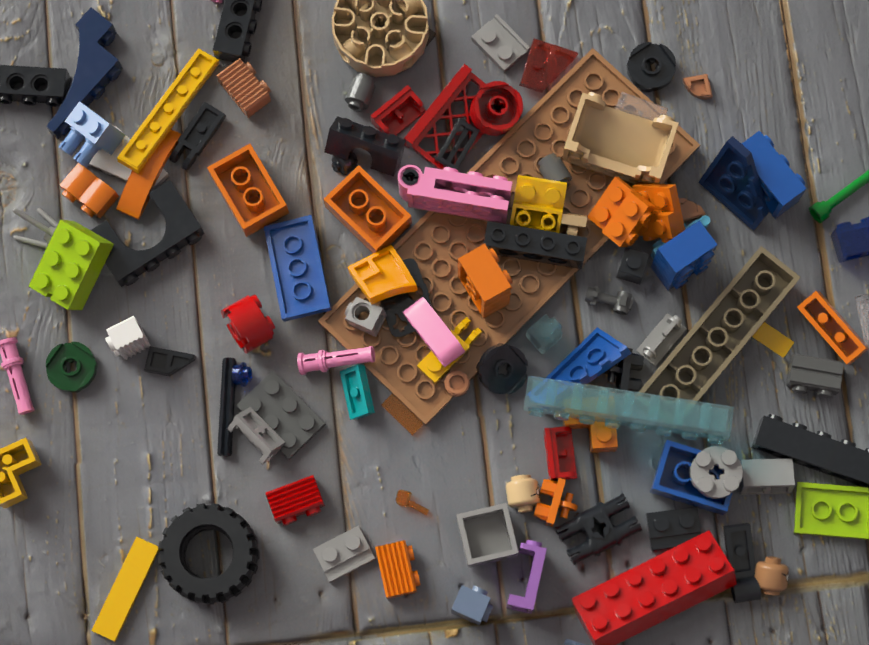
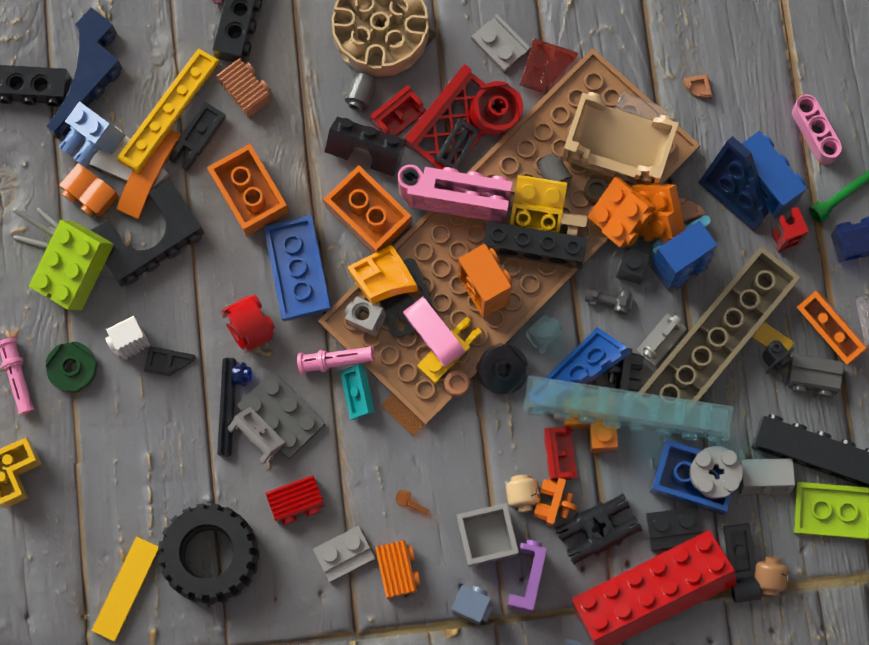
black piece [331,152,358,175] -> none
black plate [627,42,676,92] -> none
none -> dark brown tile [584,178,608,204]
none -> black hinge [762,340,795,374]
none -> red hinge [772,207,809,253]
none -> bright pink beam [792,94,842,165]

